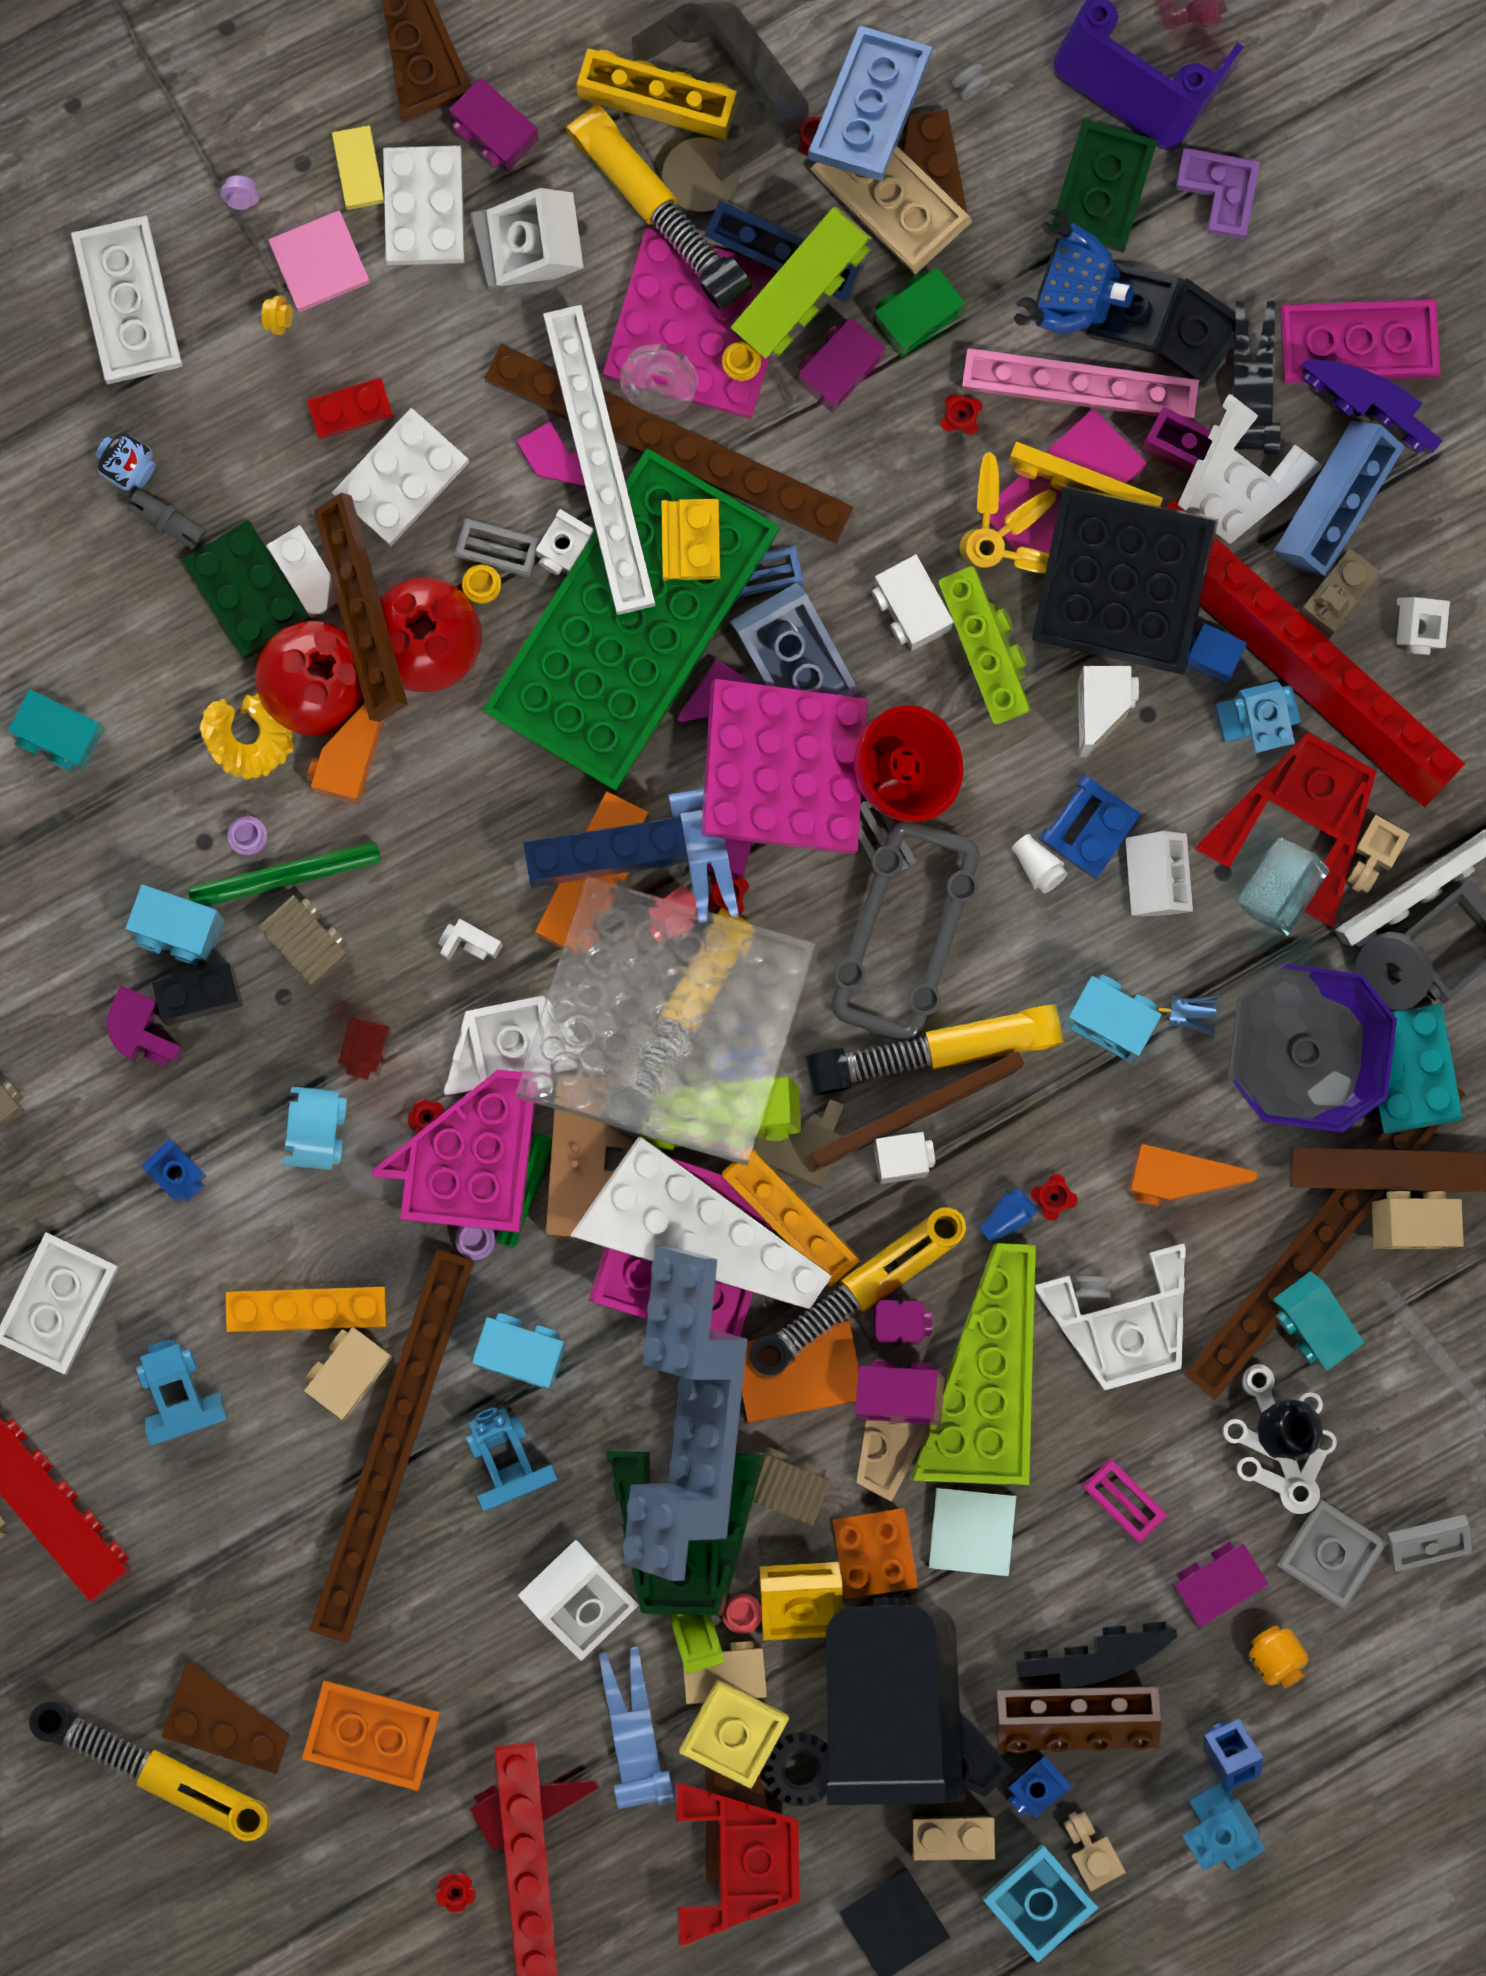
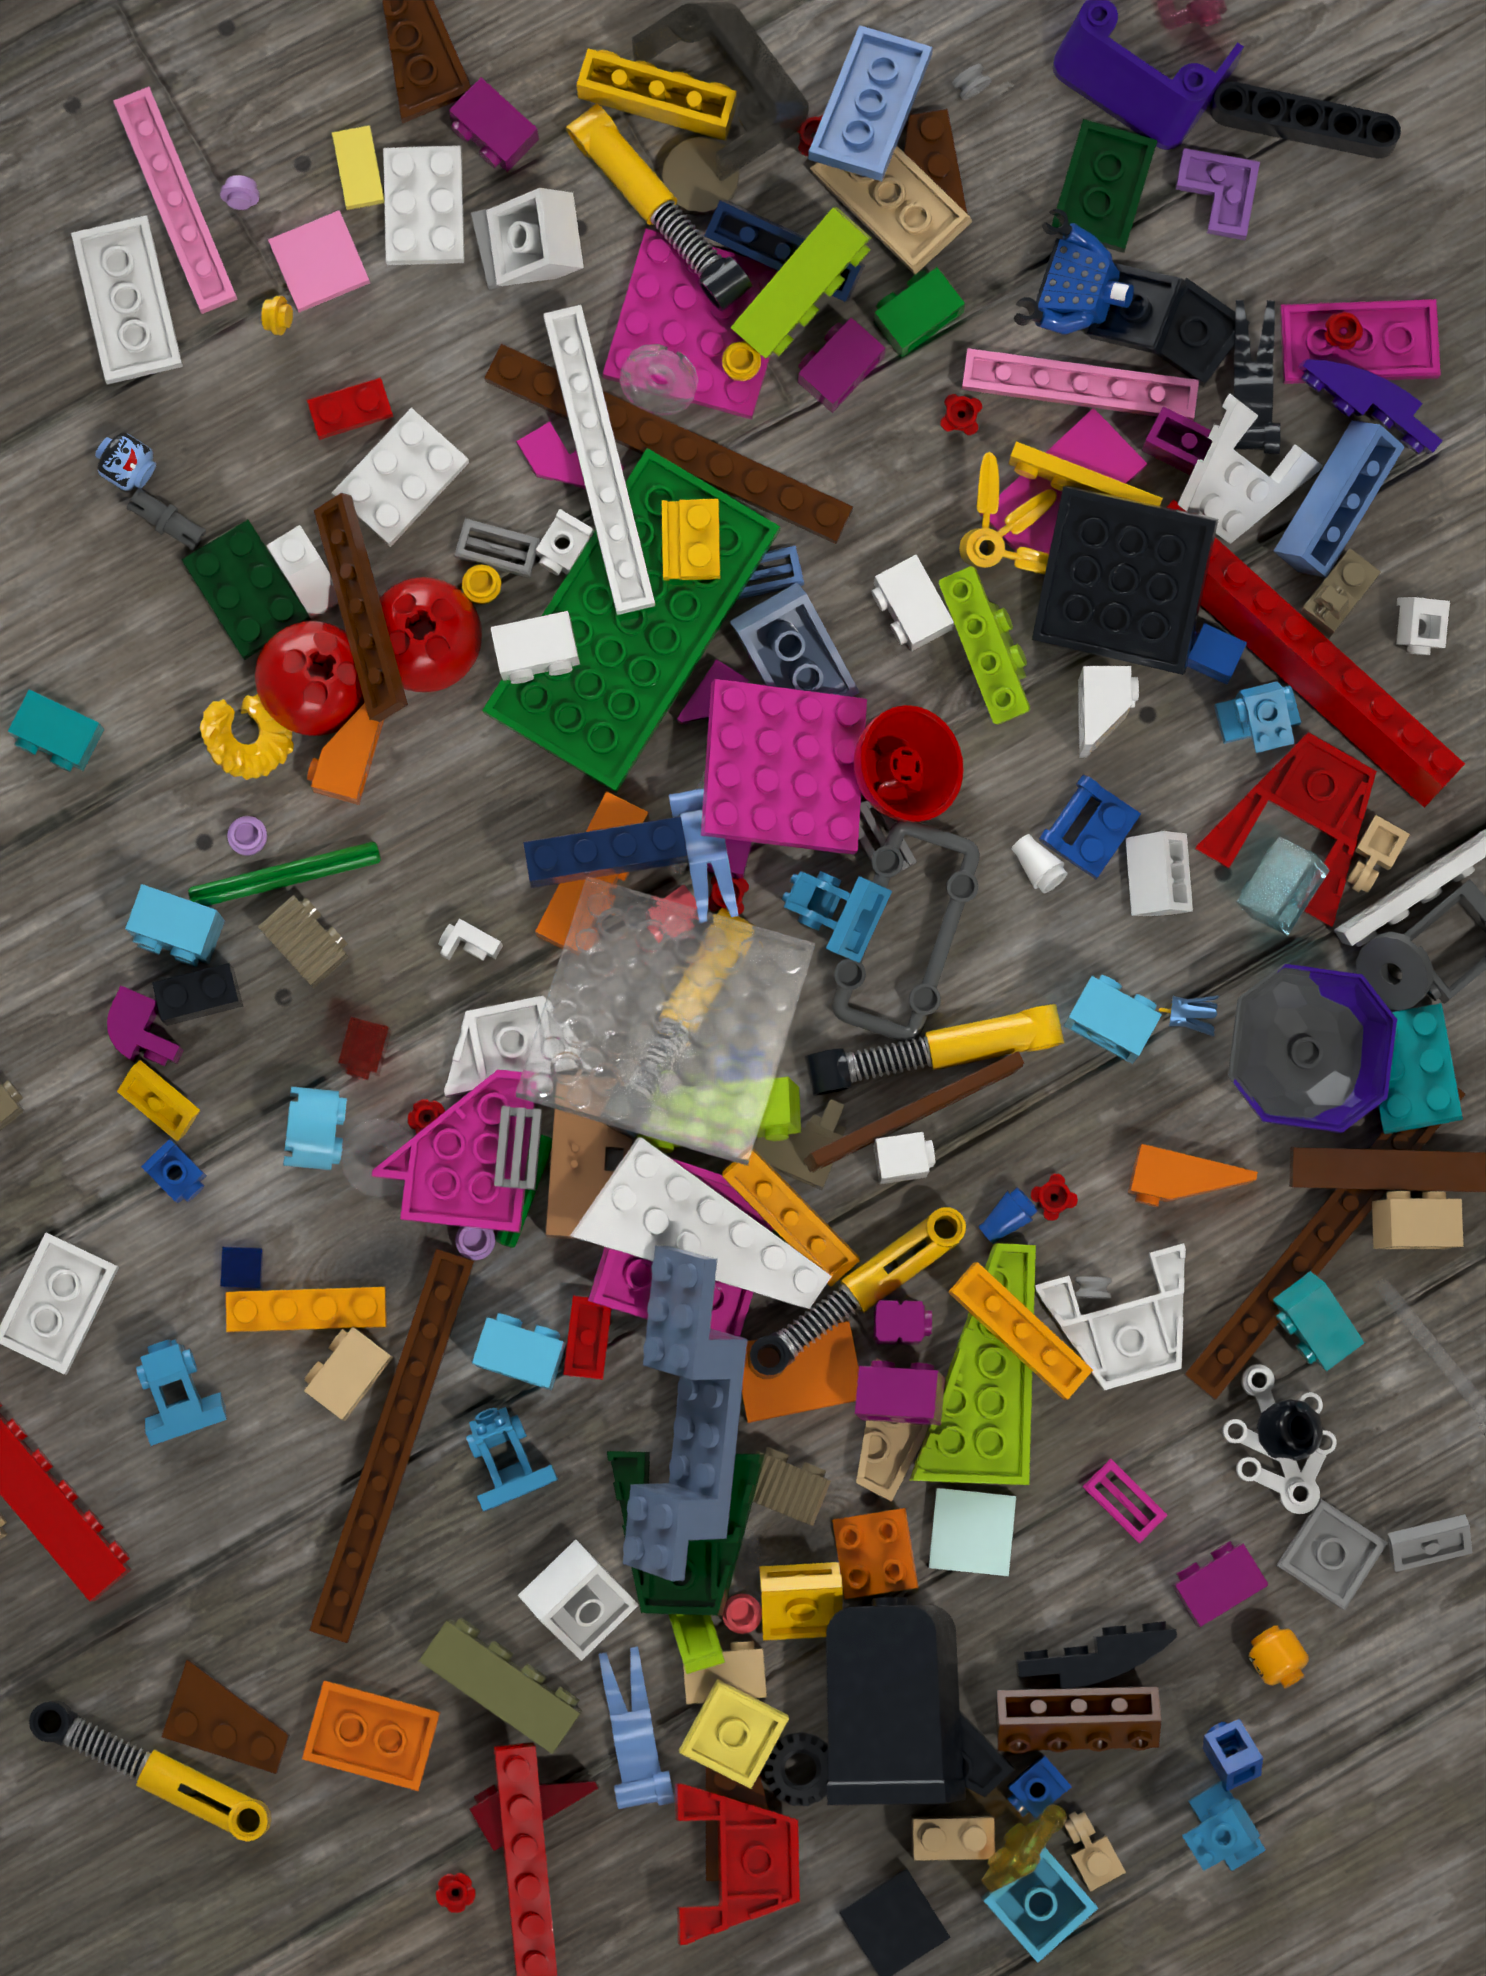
none -> bright pink plate [114,87,238,314]
none -> yellow plate [117,1060,201,1141]
none -> clear blue tile [220,1247,263,1289]
none -> olive brick [419,1618,582,1754]
none -> white brick [491,611,580,684]
none -> light grey tile [494,1106,543,1190]
none -> red plate [563,1296,612,1380]
none -> dark azure tile [782,871,892,963]
none -> light orange plate [948,1262,1093,1400]
none -> clear yellow plate [981,1804,1067,1893]
none -> black beam [1211,81,1401,159]
none -> red plate [1324,312,1363,350]

